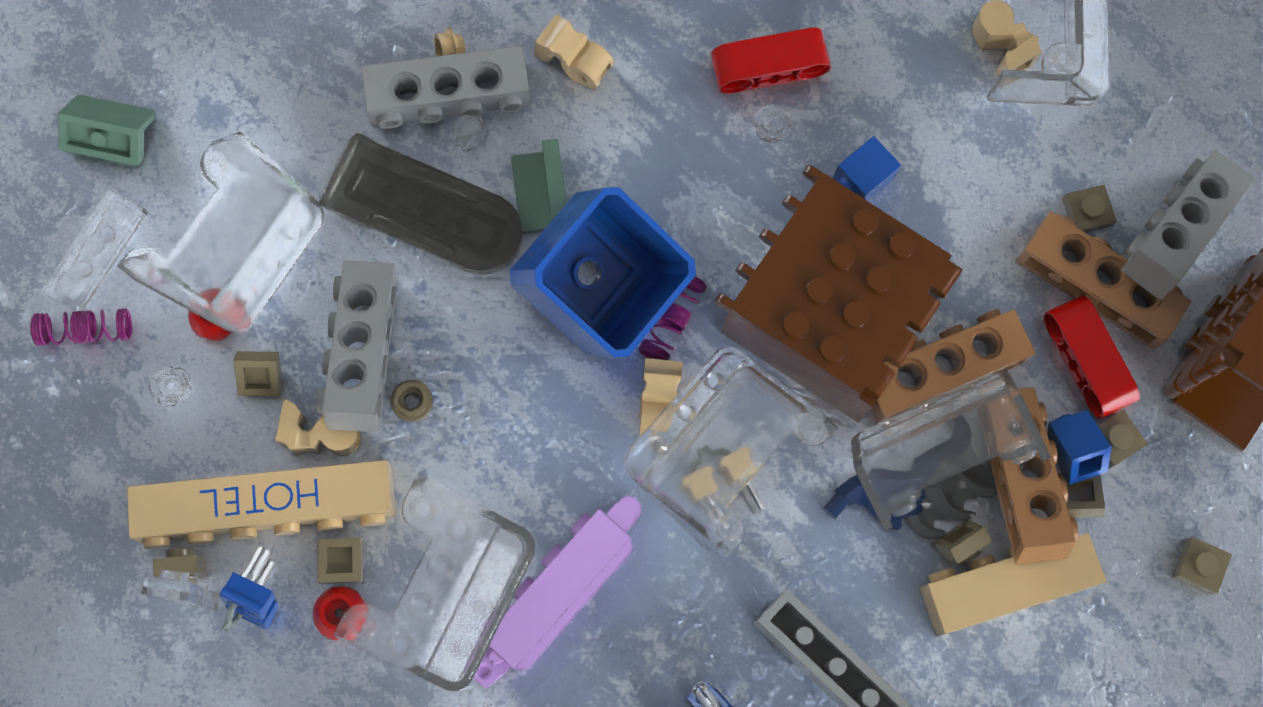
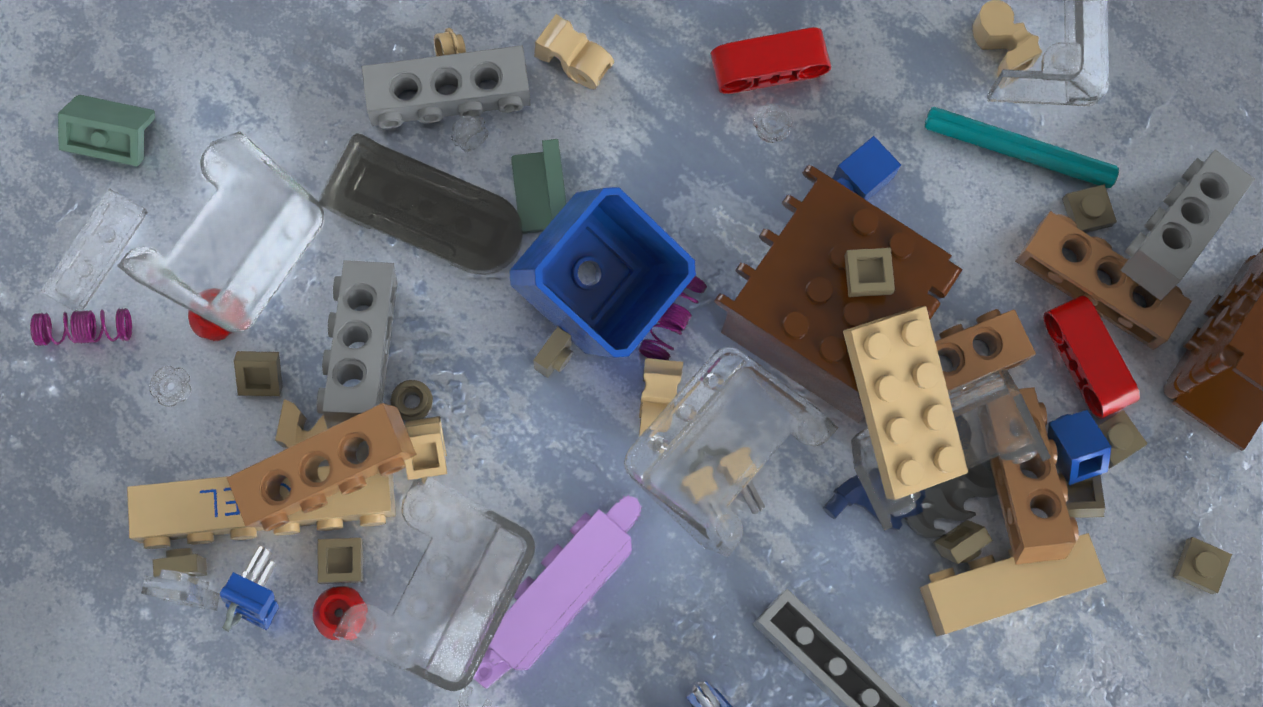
none -> medium nougat brick [227,403,417,531]
none -> tan leg [405,416,447,480]
none -> dark tan plate [533,326,573,378]
none -> tan plate [843,306,968,500]
none -> dark tan plate [844,248,895,297]
none -> teal axle [925,107,1119,188]

